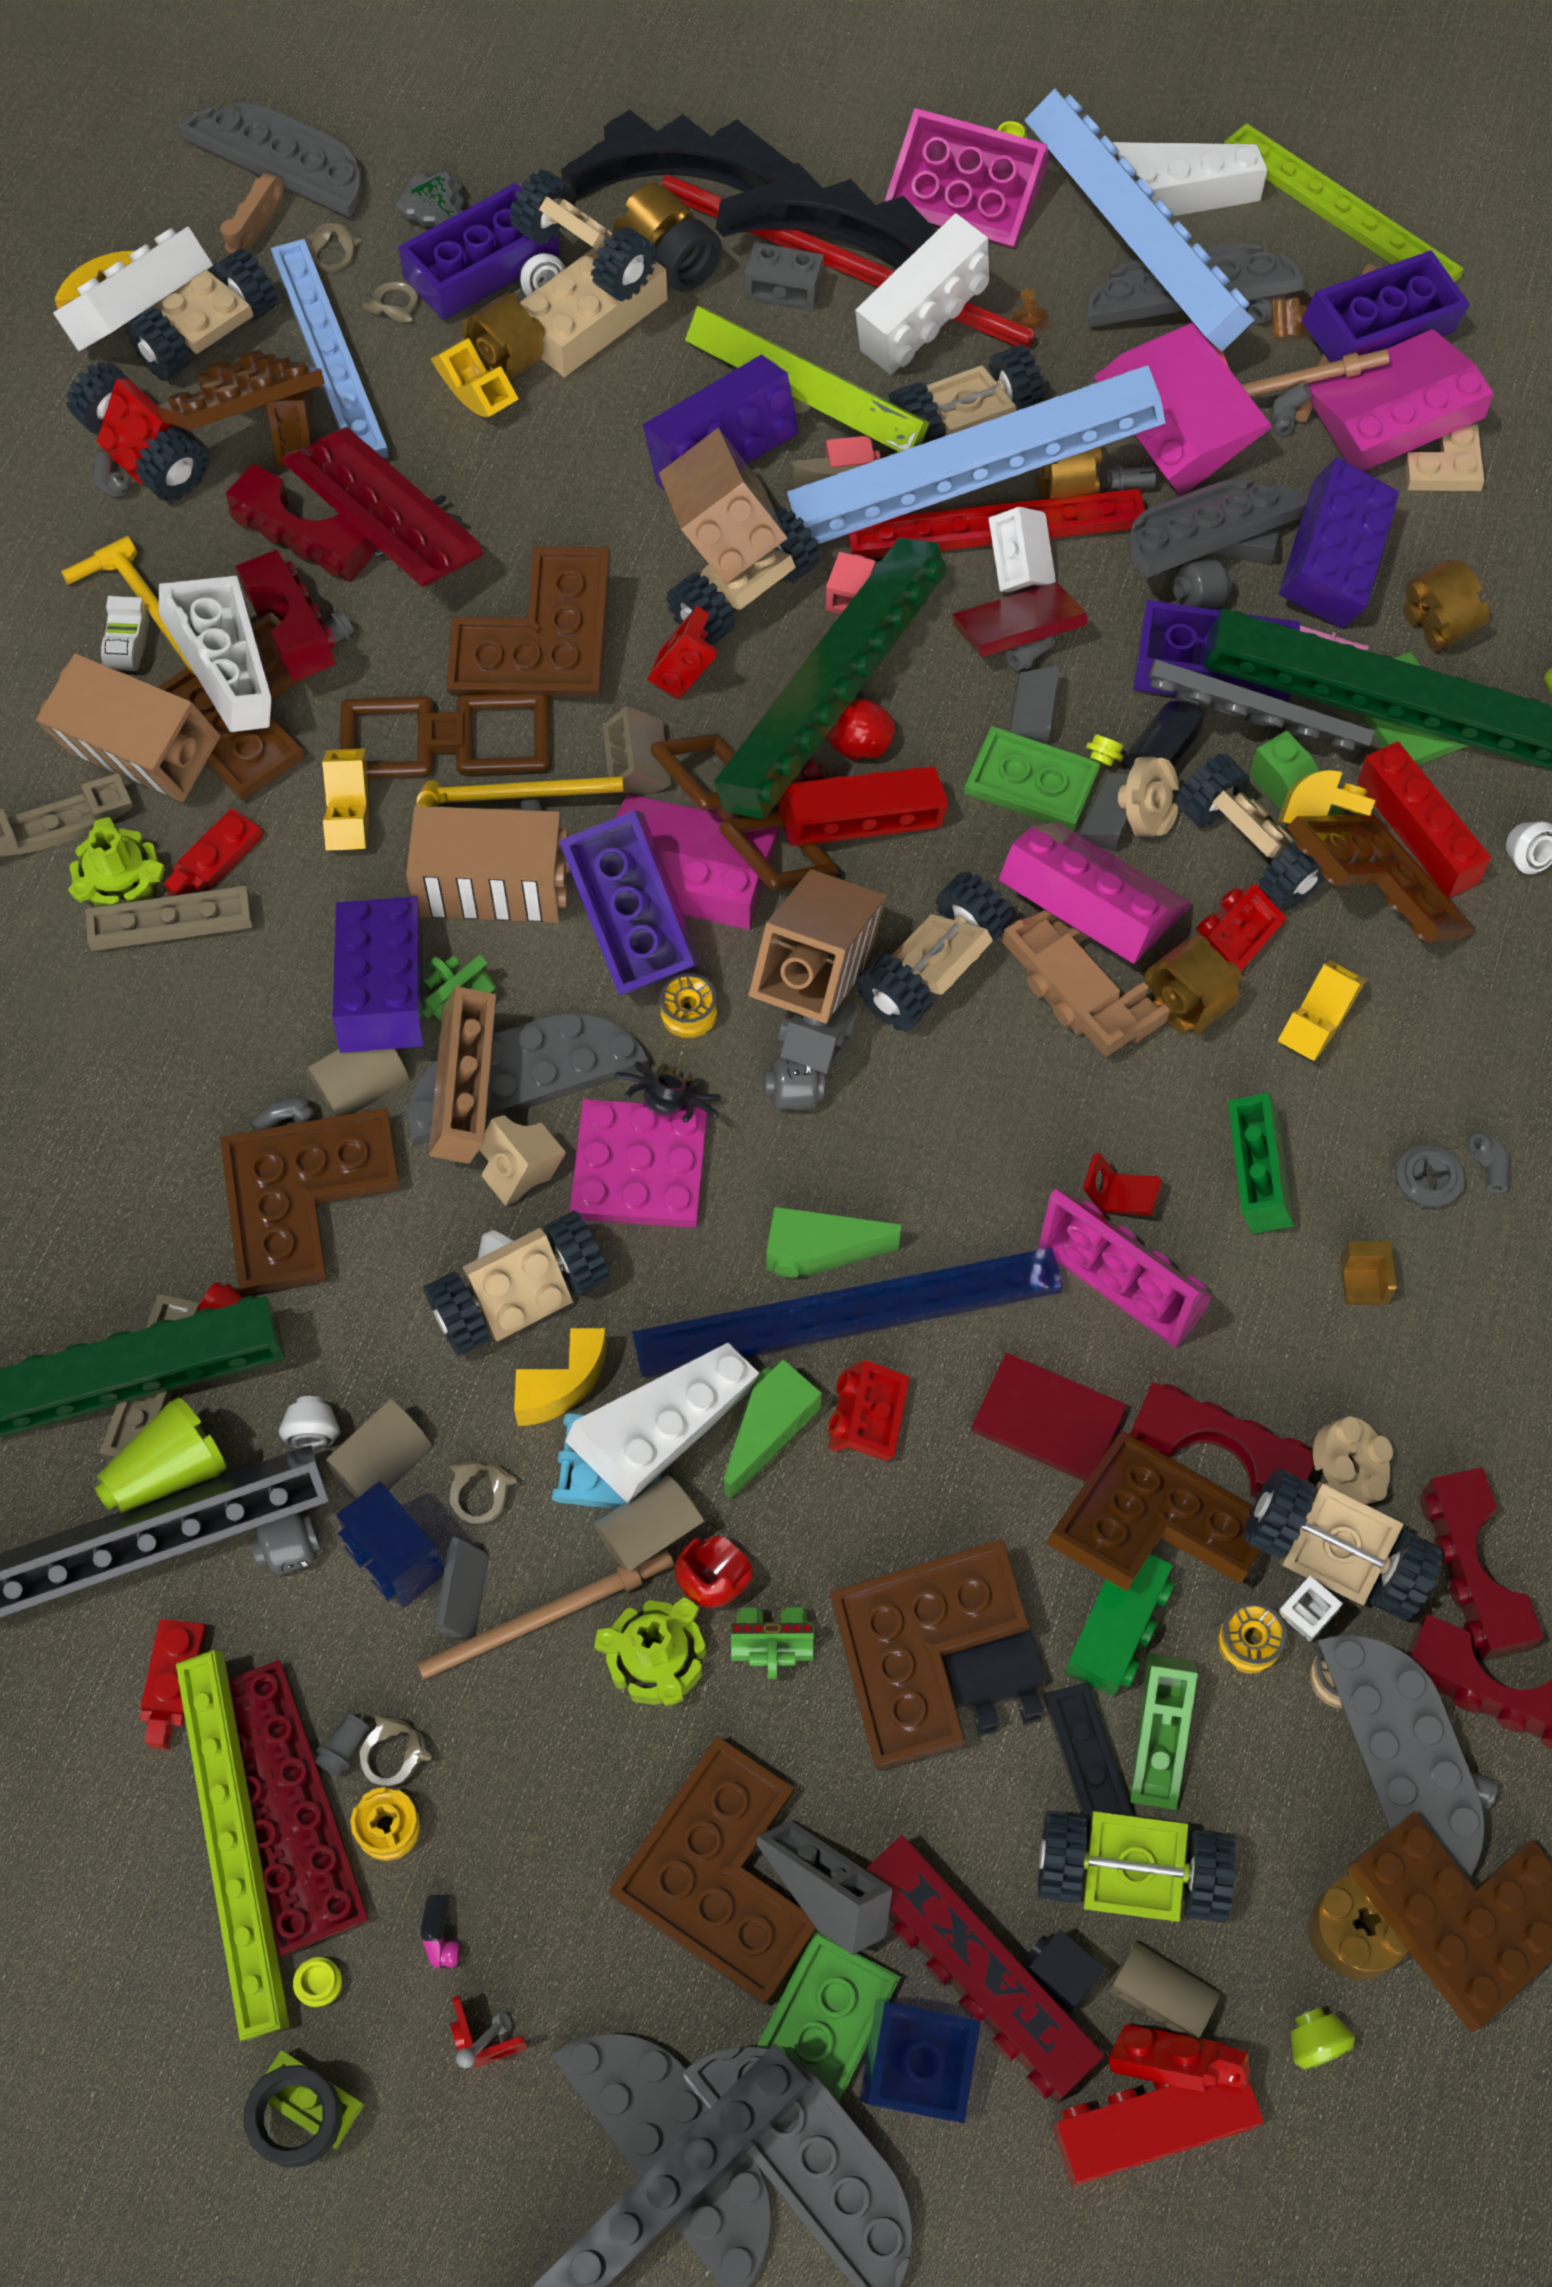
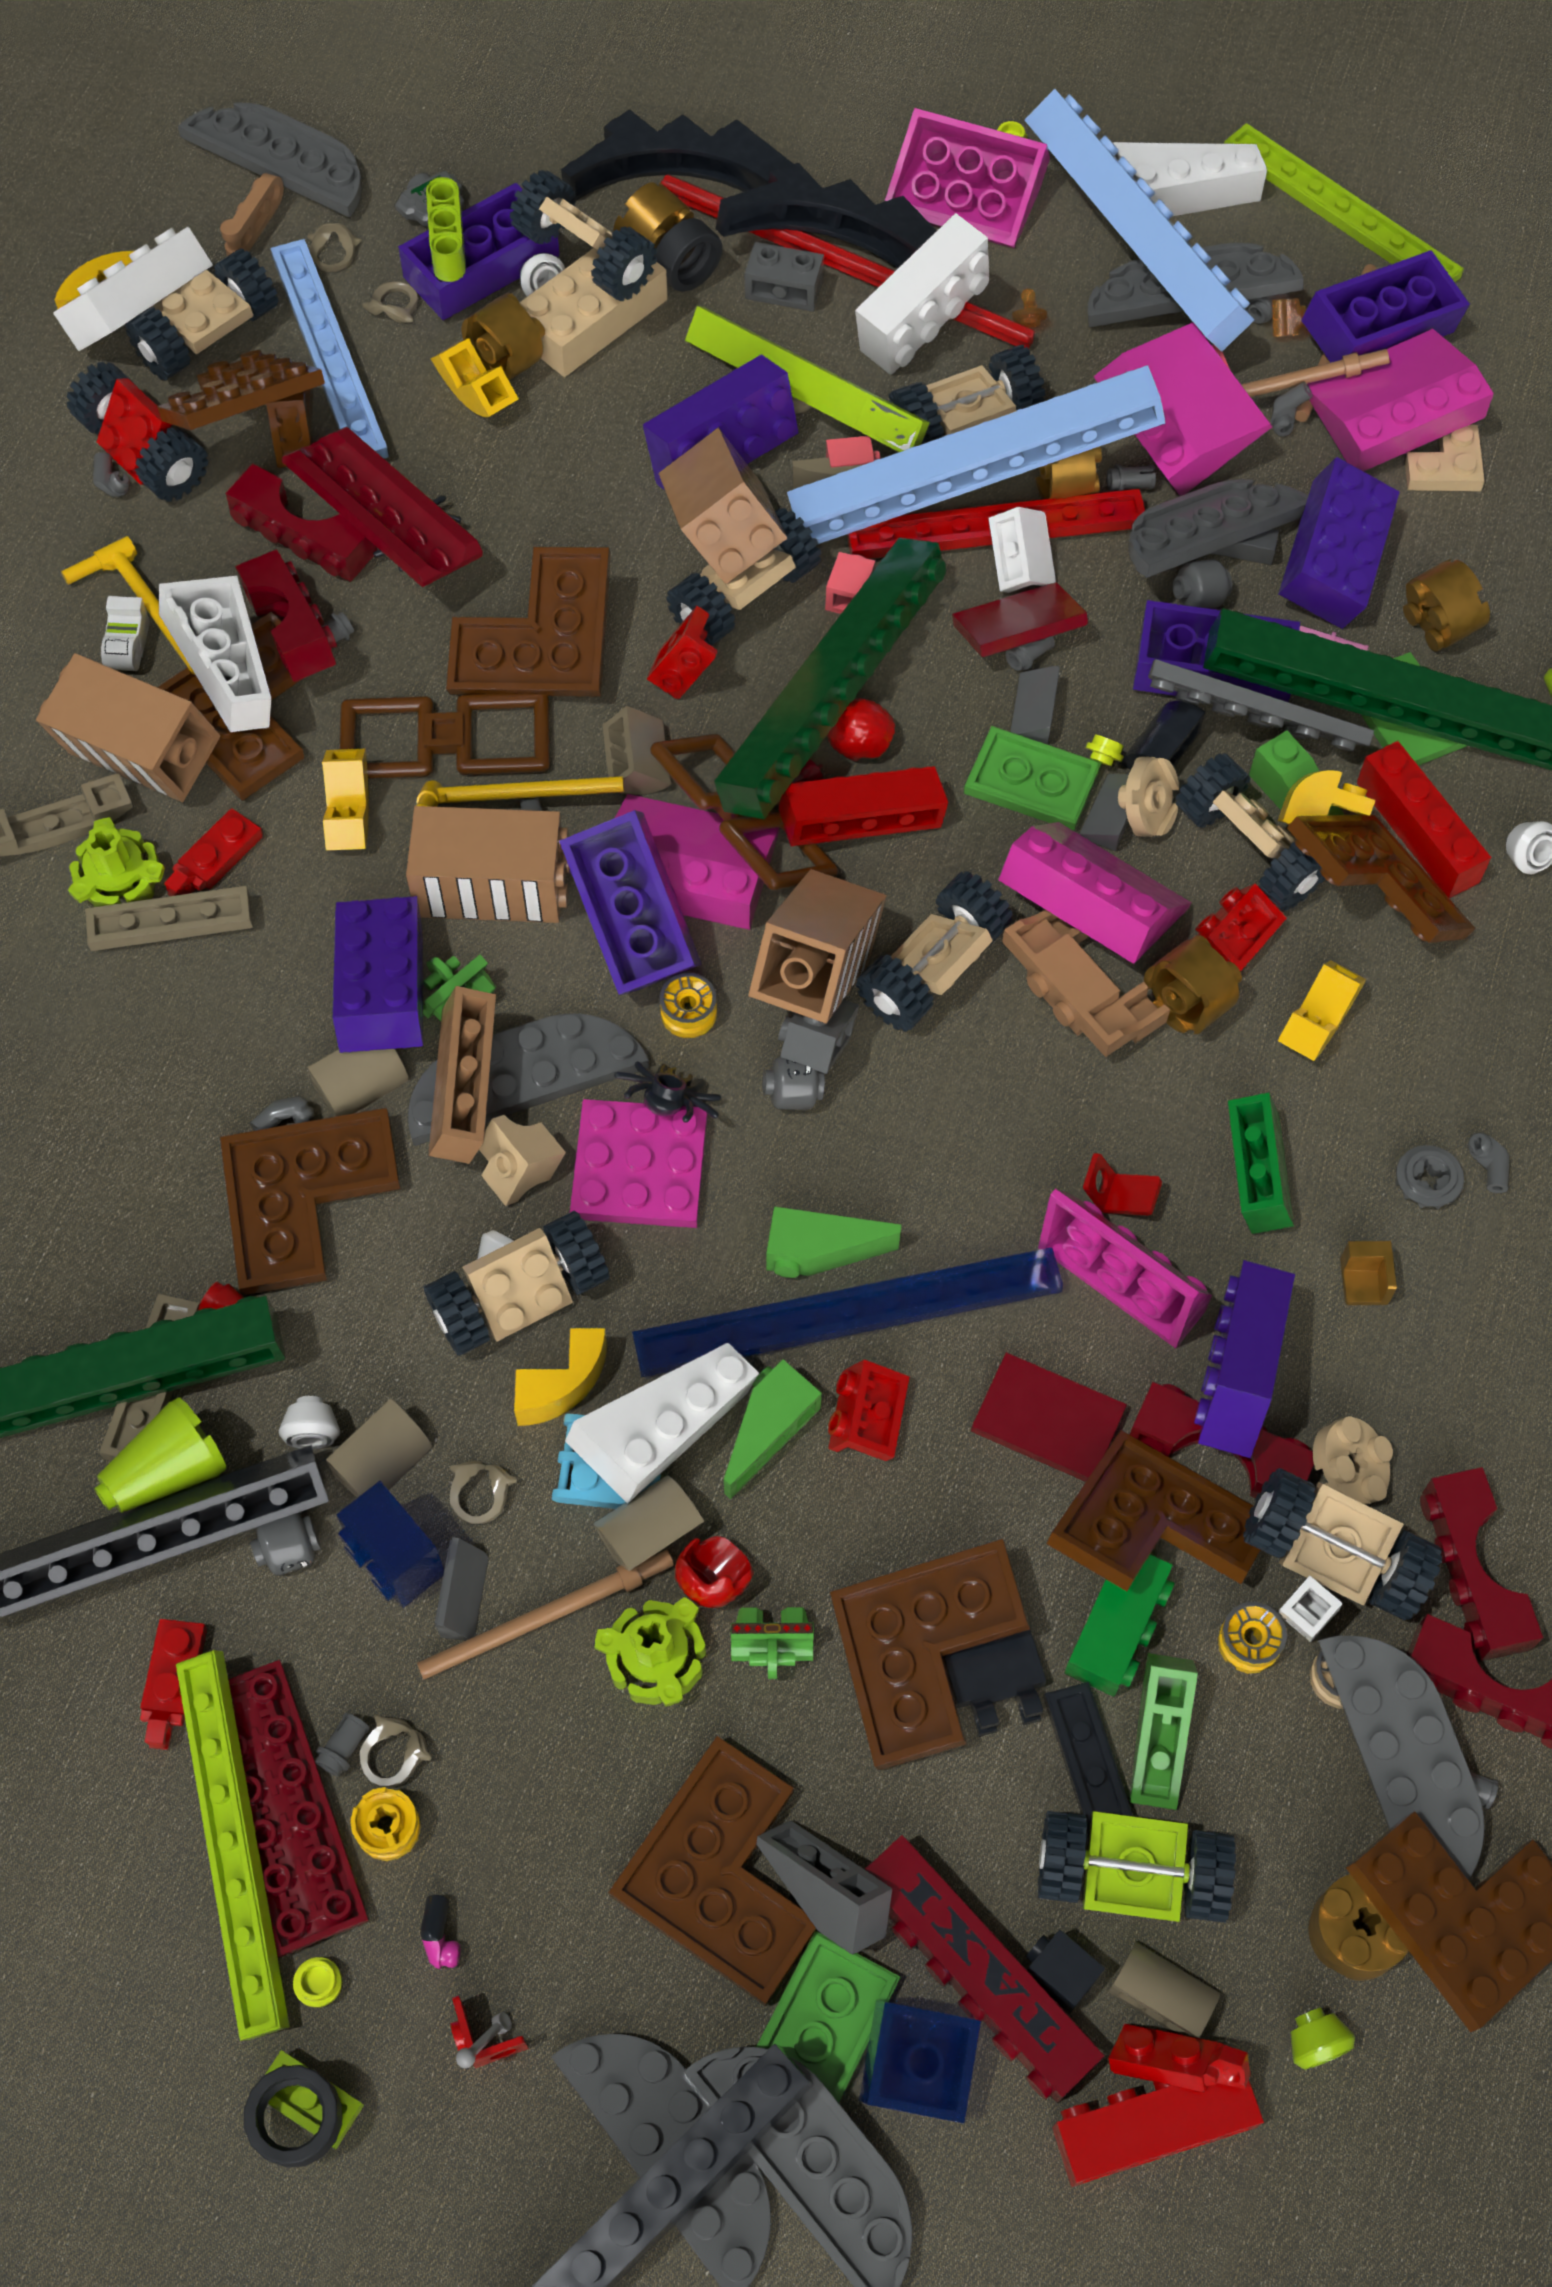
none -> lime beam [426,177,466,282]
none -> dark purple brick [1194,1260,1295,1458]

